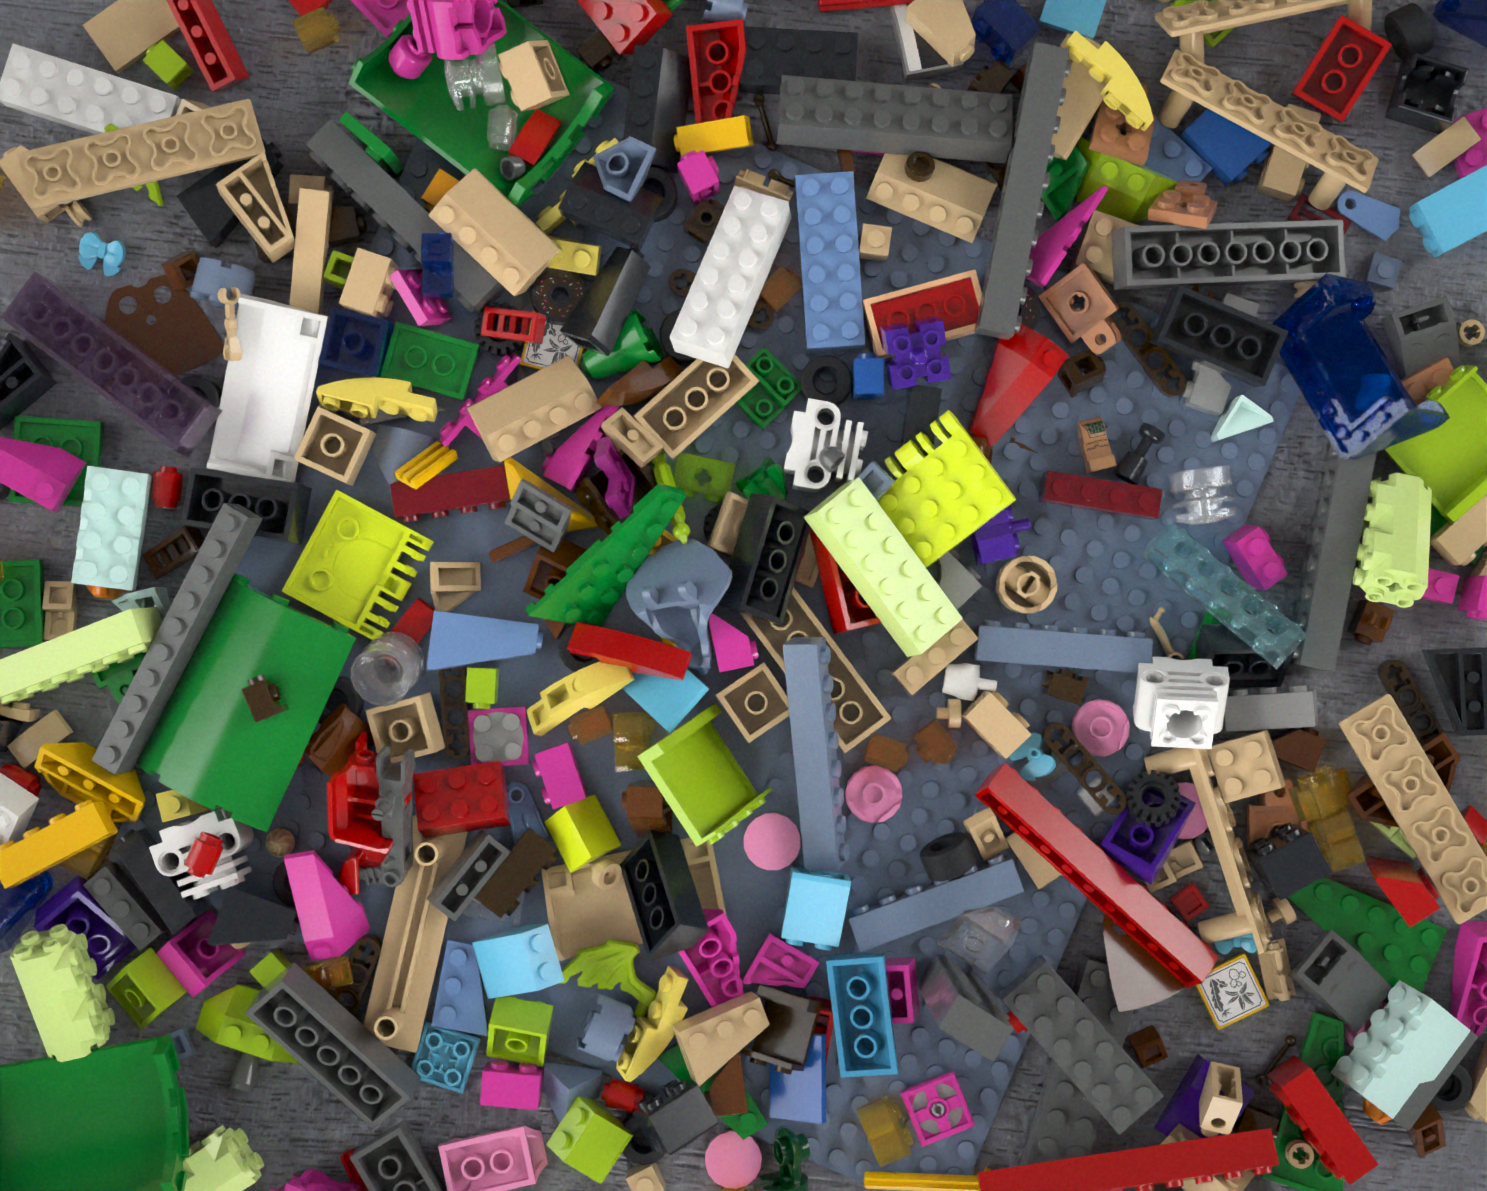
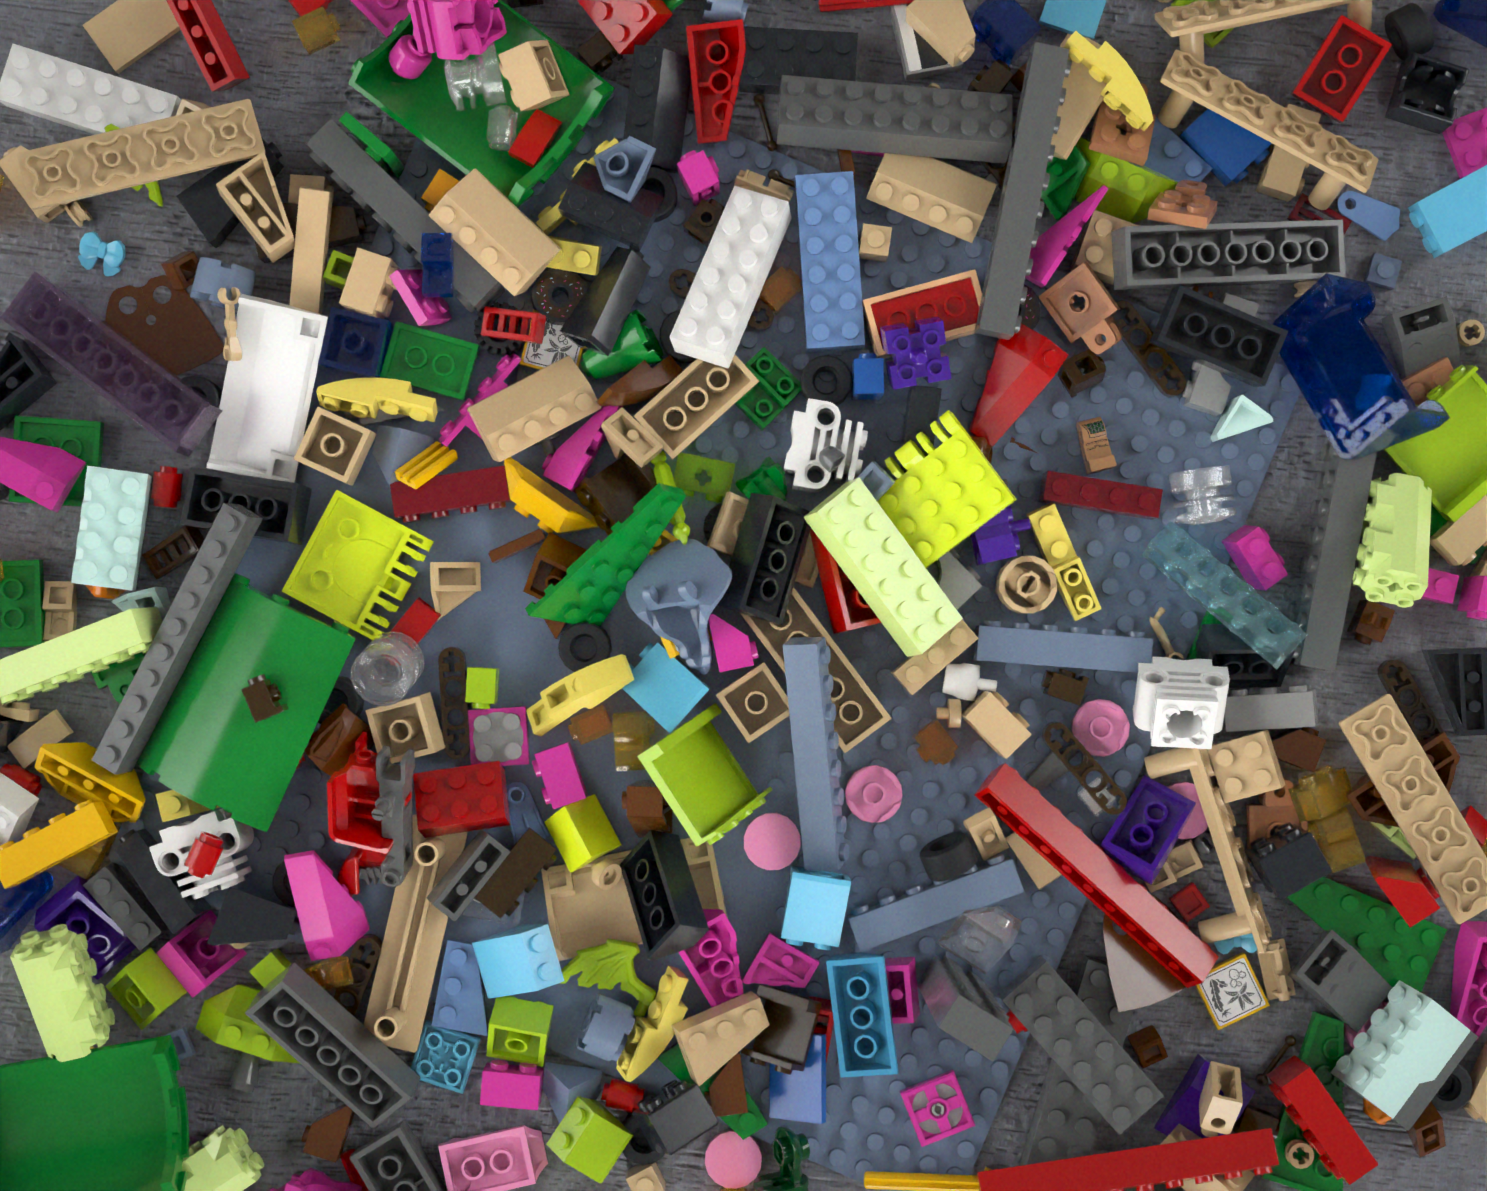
lime brick [143,40,194,91] -> none
tan plate [265,828,295,857] -> none
medium blue slope [426,611,543,671] -> none
dark grey hinge [500,156,526,181] -> none
dark grey slope [505,479,573,553] -> none
red slope [567,623,692,681] -> none
magenta plate [594,436,635,519] -> none
yellow brick [674,115,754,157] -> none
clear yellow brick [856,1096,914,1167] -> none
clear orange brick [863,732,909,772] -> none
dark brown tile [905,152,935,182] -> none
medium azure piece [1010,732,1056,782] -> none
black piece [1113,423,1165,485] -> none
black tyre [1126,770,1180,827] -> none
tan tile [1266,897,1297,926] -> none
tan slope [1411,117,1481,178] -> none
none -> reddish brown slope [301,1104,355,1163]
none -> light yellow slope [1026,502,1101,621]

